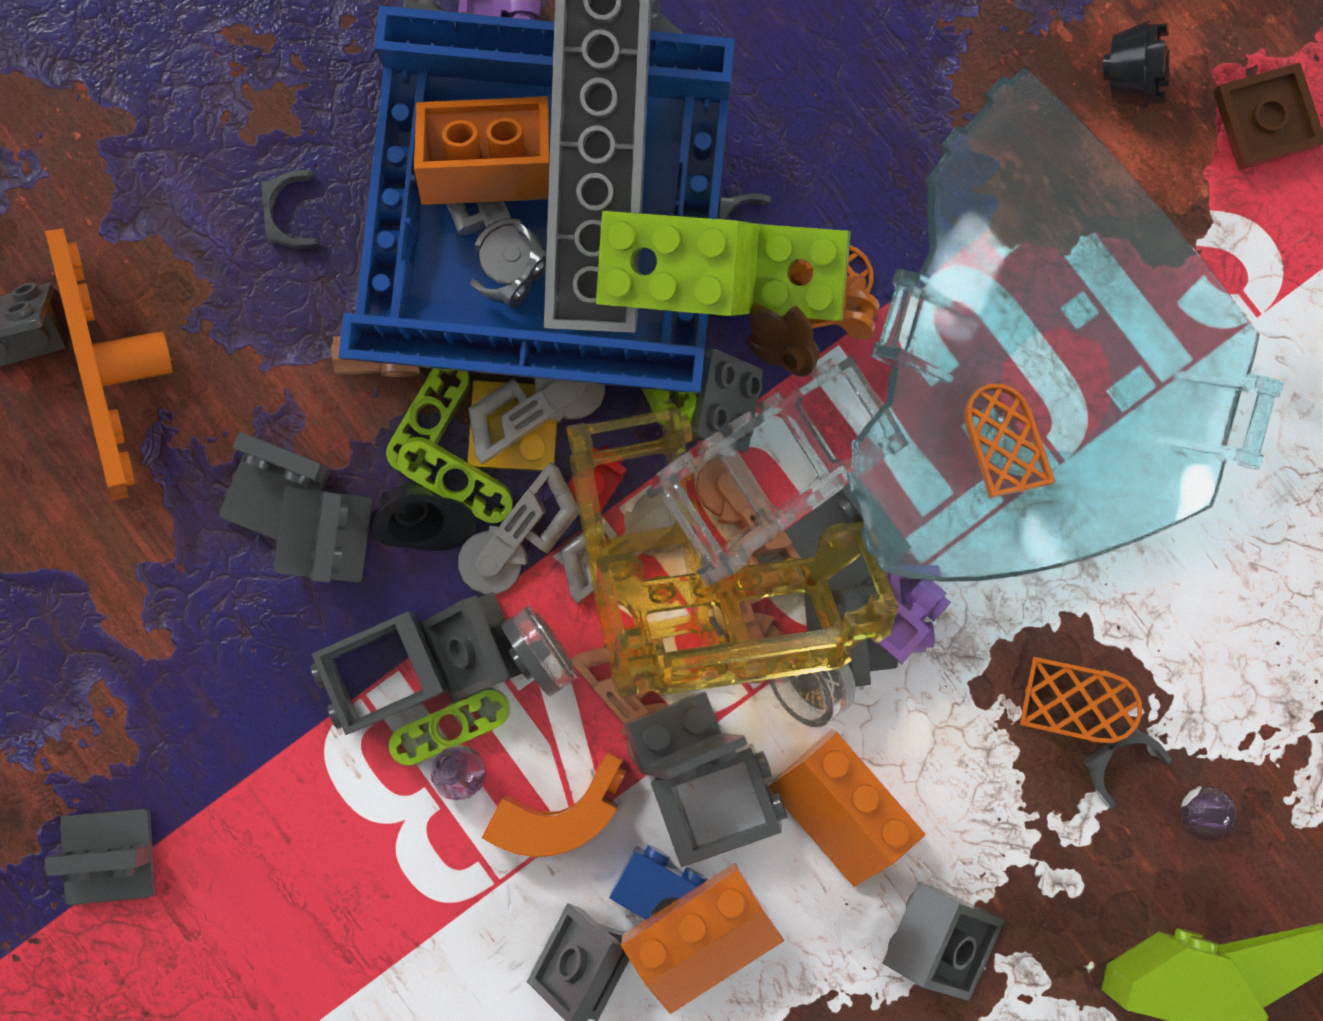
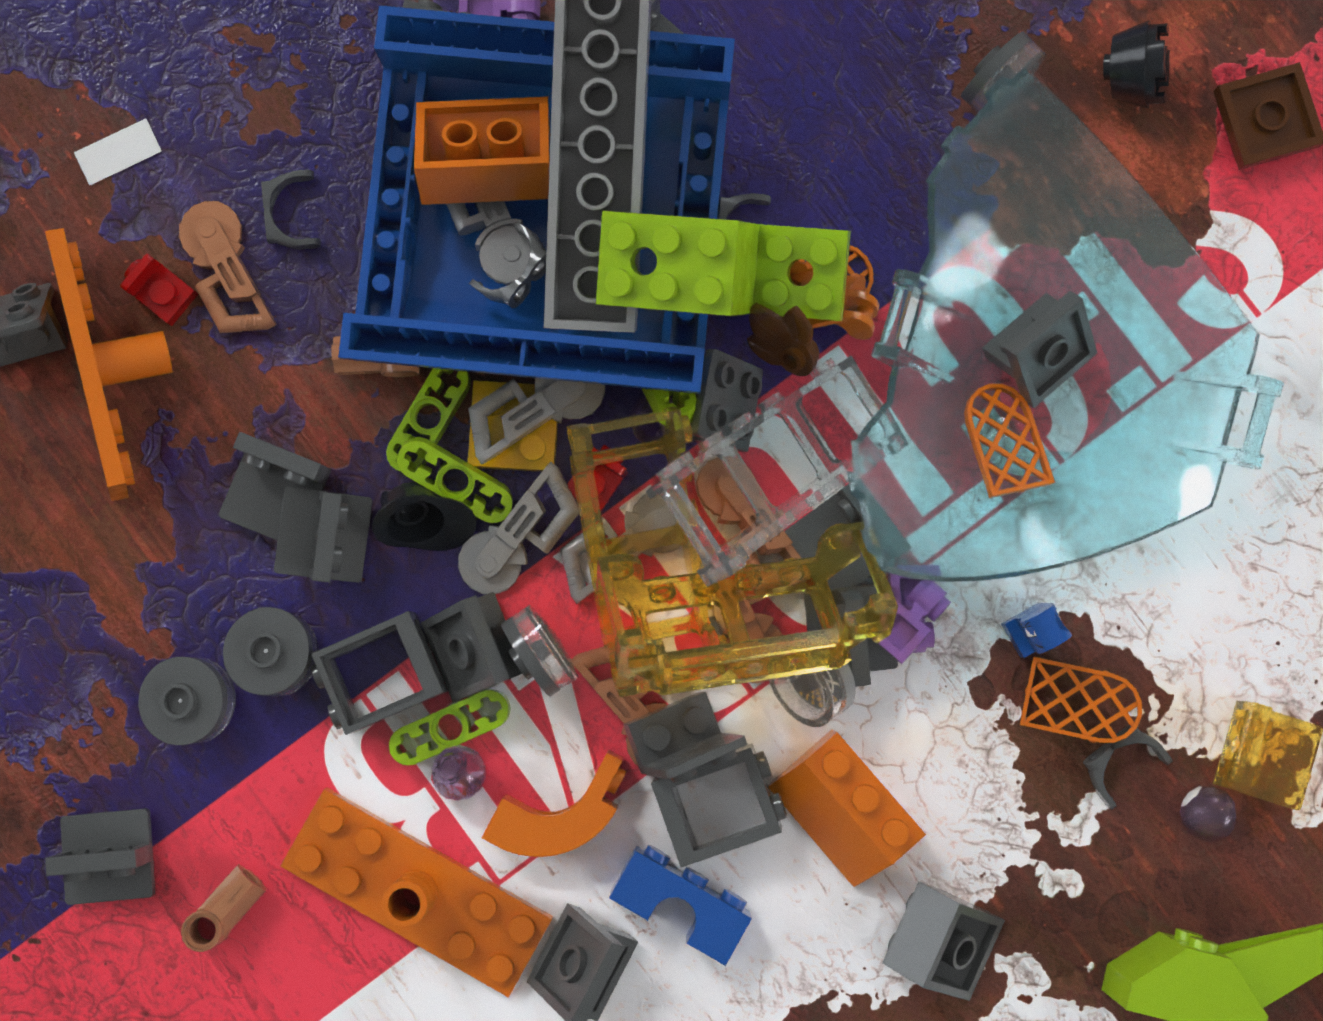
orange slope [621,862,784,1014] -> none
none -> white sticker [74,119,162,186]
none -> red bracket [120,254,199,326]
none -> dark grey piece [138,657,236,745]
none -> nougat piece [179,201,277,333]
none -> nougat piece [181,864,267,952]
none -> dark grey piece [223,607,319,697]
none -> orange plate [280,787,553,998]
none -> piece [961,31,1047,120]
none -> dark grey bracket [982,290,1097,408]
none -> blue leg [1001,603,1072,658]
none -> clear yellow bracket [1213,700,1323,810]

